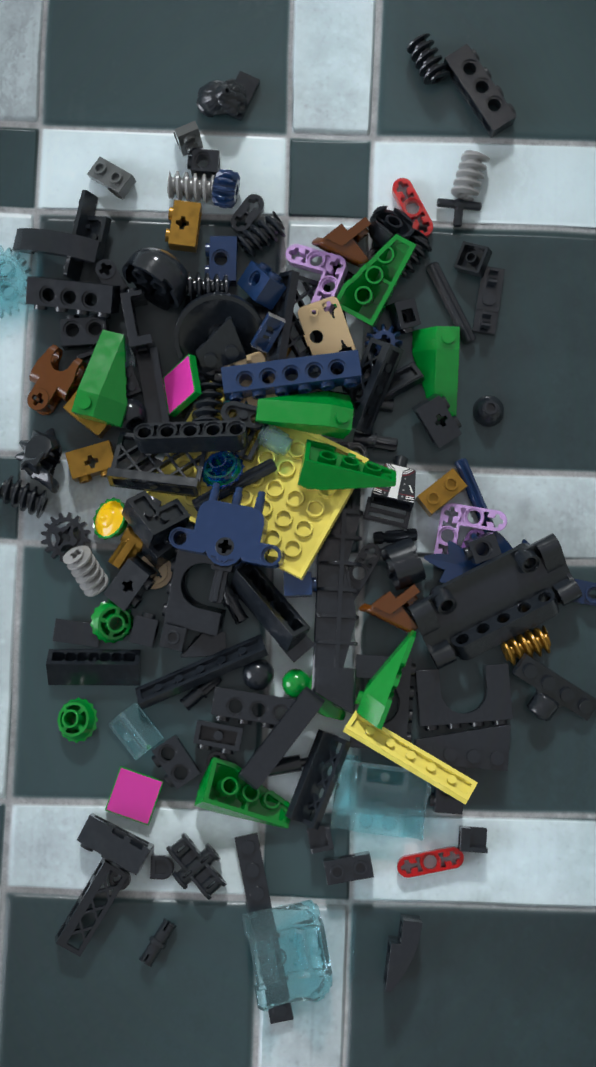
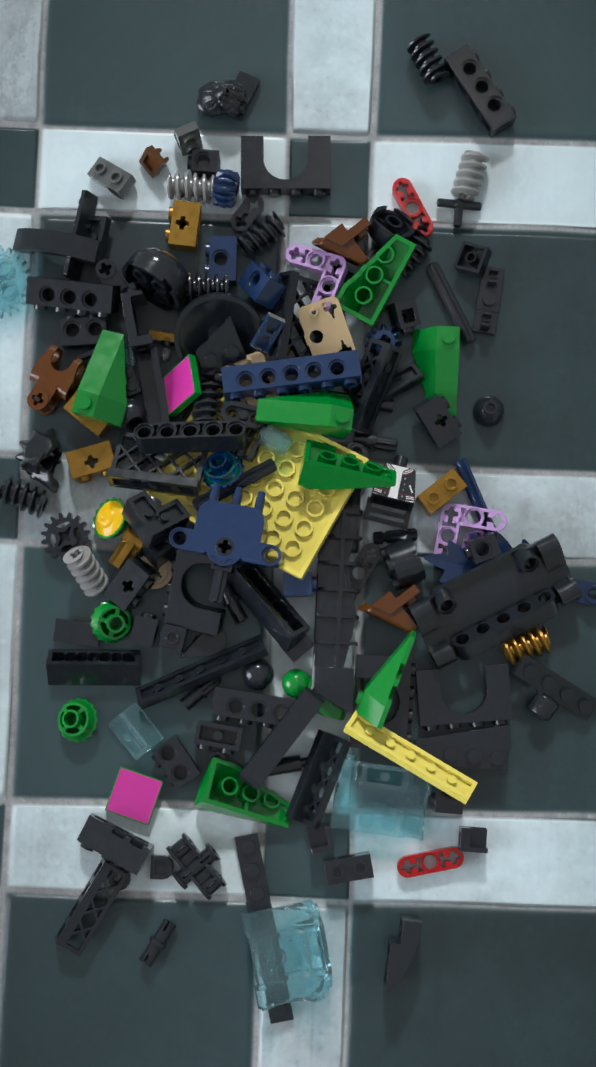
none -> reddish brown tile [139,145,169,178]
none -> piece [149,329,174,362]
none -> black arch [241,136,331,198]

